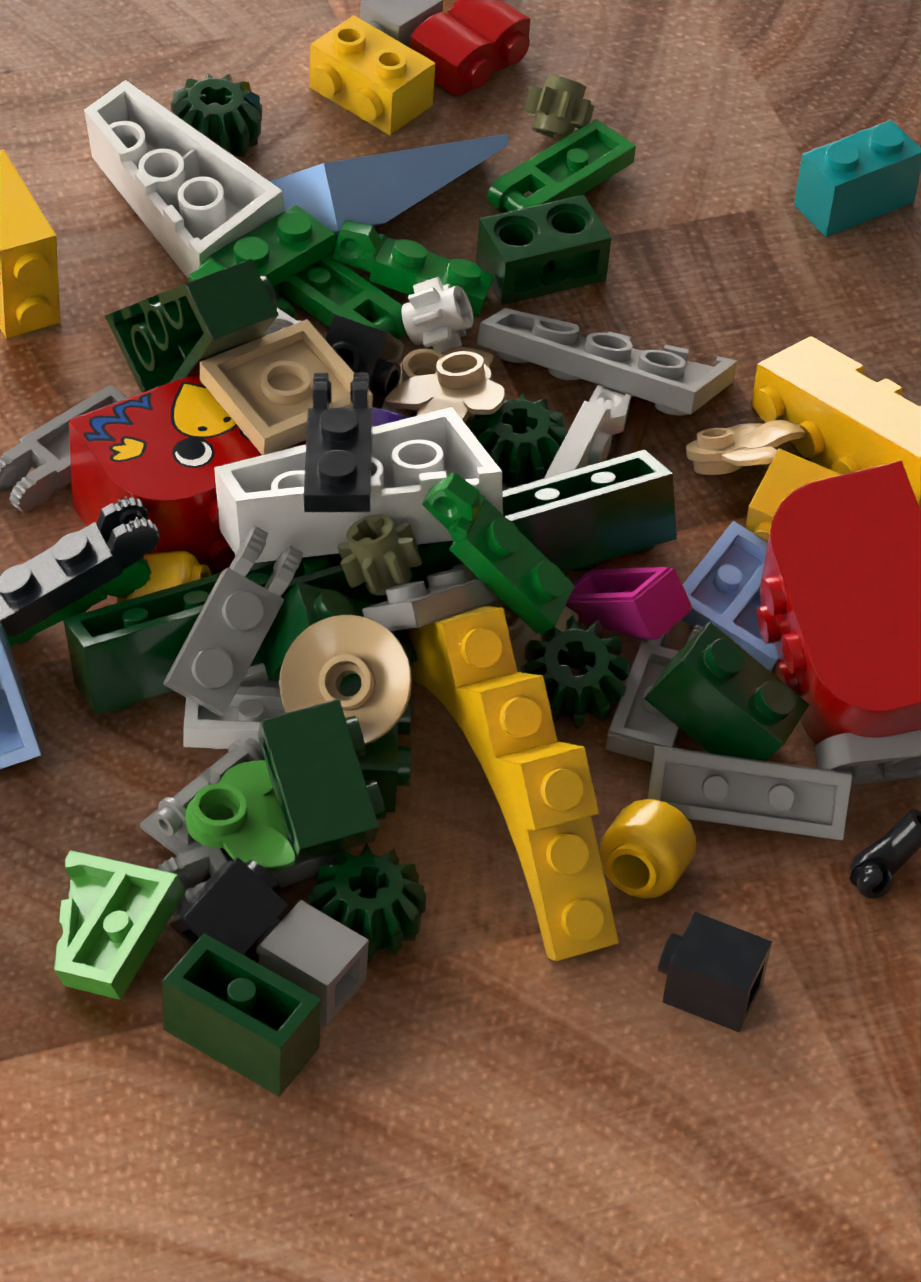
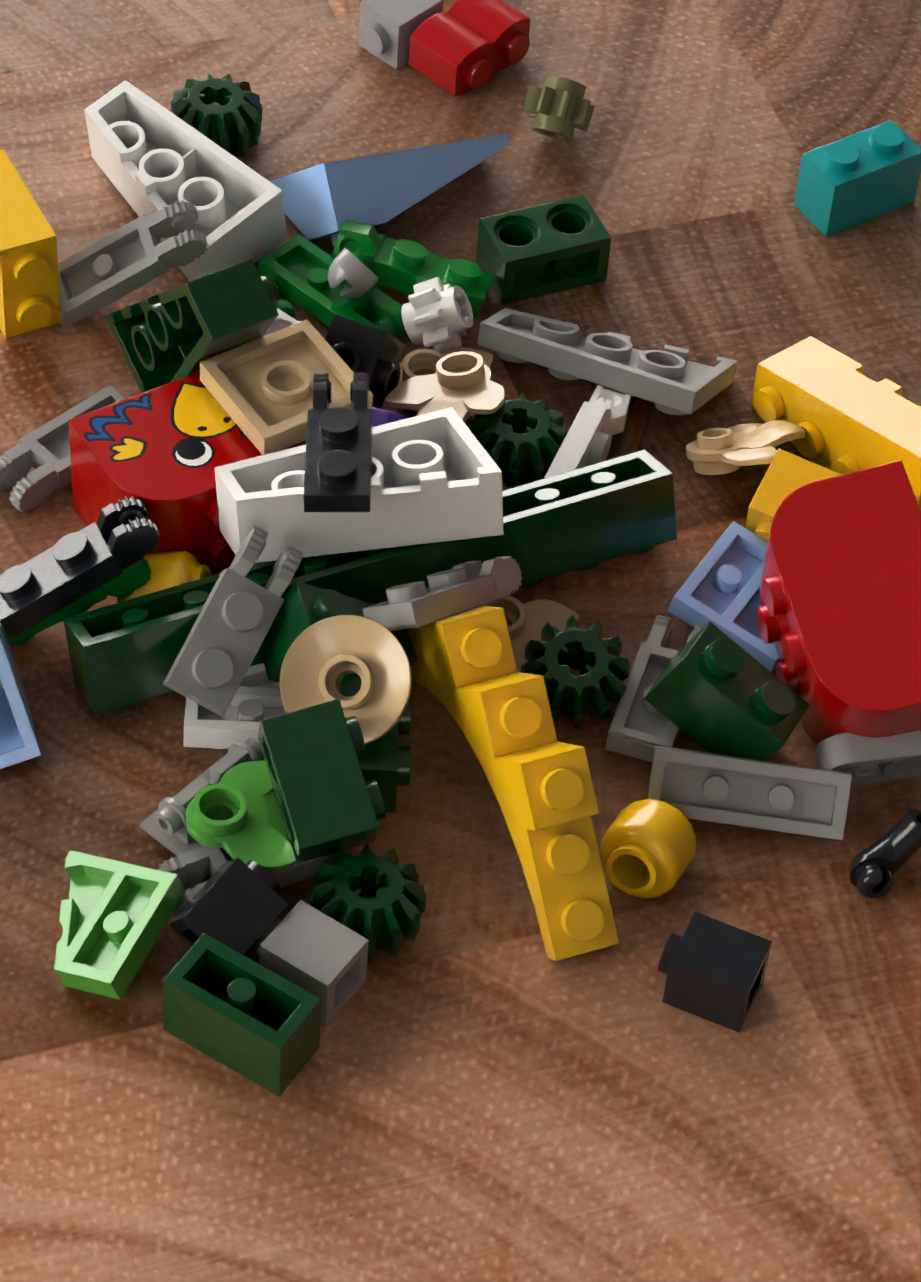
green hinge [188,205,335,288] -> none
yellow brick [309,15,435,135] -> none
olive gear [337,514,422,595] -> none
green hinge [421,472,575,635] -> none
green plate [486,119,636,213] -> none
dark pink slope [565,567,691,640] -> none
none -> light grey hinge [58,200,208,324]
none -> light grey hinge [327,248,379,299]

